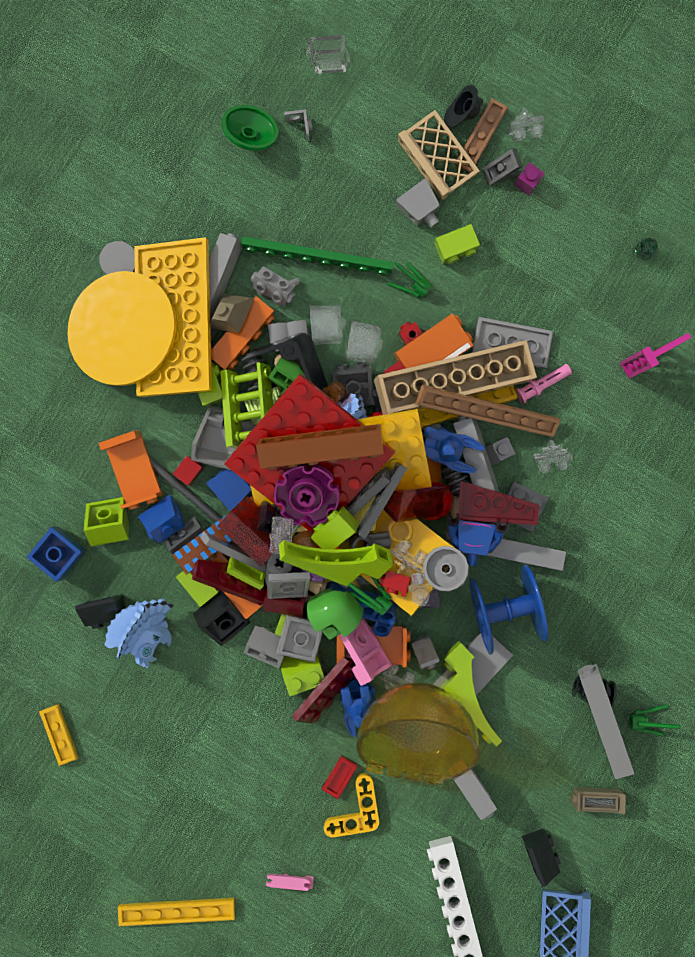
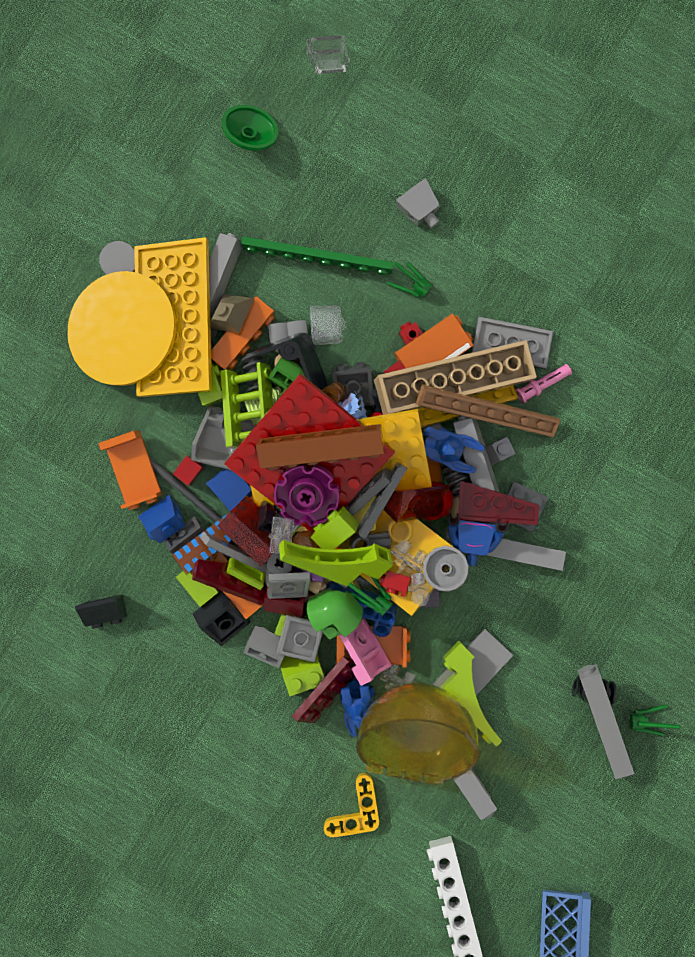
blue brick [26,527,87,582] -> none
yellow tile [39,704,79,766] -> none
lime slope [83,497,129,546] -> none
light blue piece [104,599,173,668] -> none
yellow tile [118,898,236,926] -> none
light grey brick [250,266,300,307] -> none
bright pink piece [266,874,314,891] -> none
light grey bracket [284,109,312,141] -> none
red tile [322,755,358,799] -> none
clear torso [346,320,384,364] -> none
tan fence [398,110,479,201] -> none
flat silver slope [410,634,440,670] -> none
lime brick [434,224,480,264] -> none
black piece [444,85,483,128] -> none
medium nougat tile [454,98,508,174] -> none
blue piece [469,564,548,655] -> none
flat silver slope [483,149,523,185] -> none
clear hips [508,108,546,142] -> none
magenta brick [514,162,545,196] -> none
black slope [522,829,561,887] -> none
clear hips [533,440,573,473] -> none
dark tan window [570,787,626,815] -> none
dark pink fence [620,333,691,378] -> none
clear green wheel [635,238,658,260] -> none

